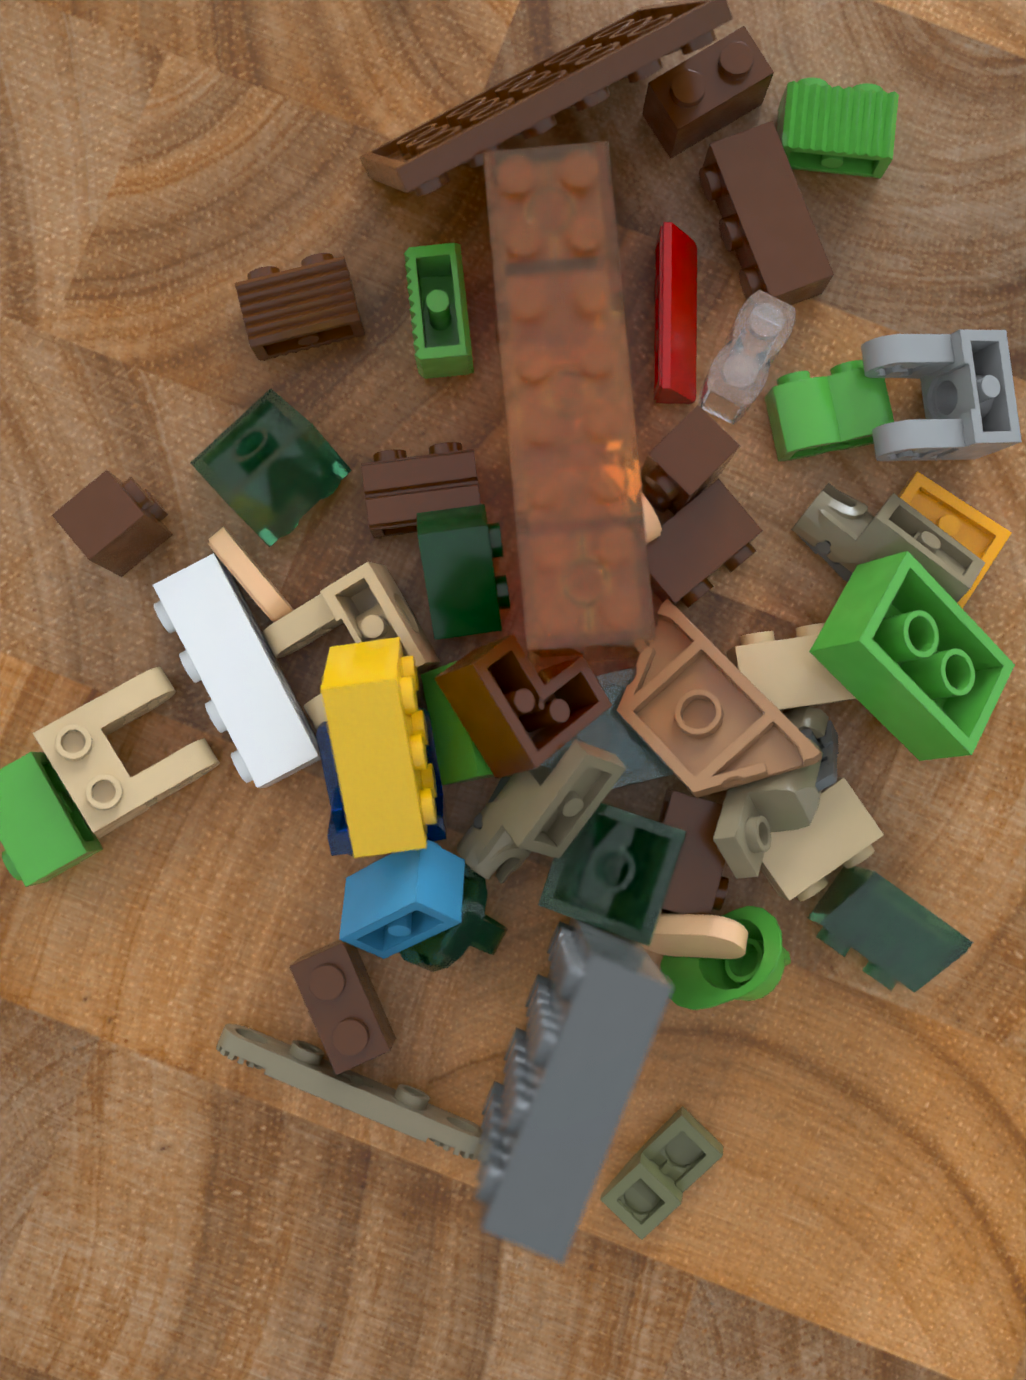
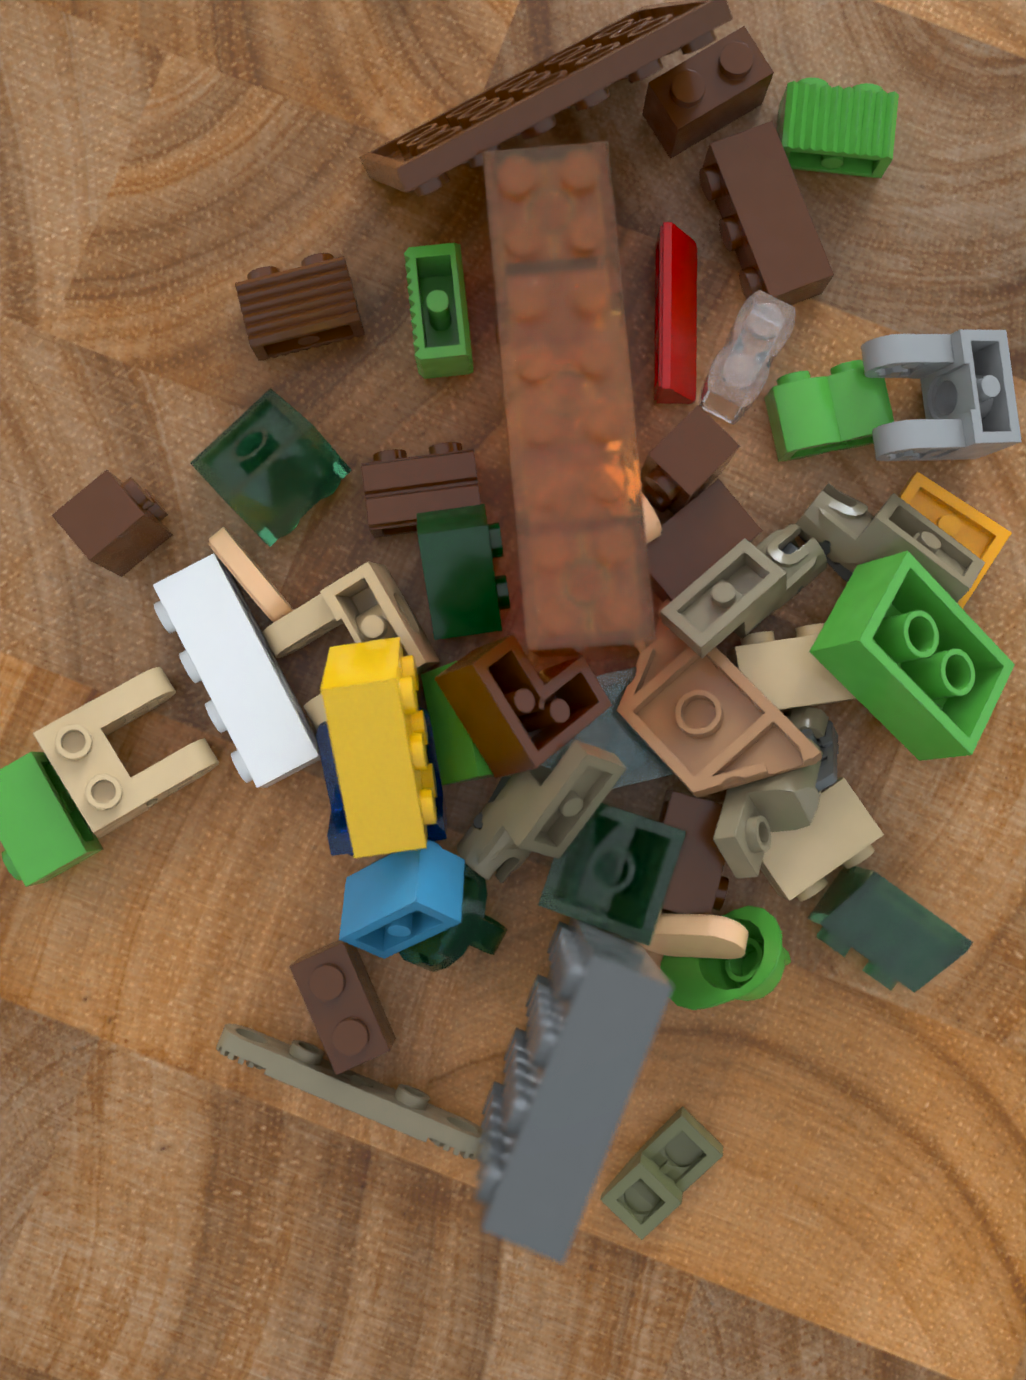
none -> dark tan plate [660,524,827,658]

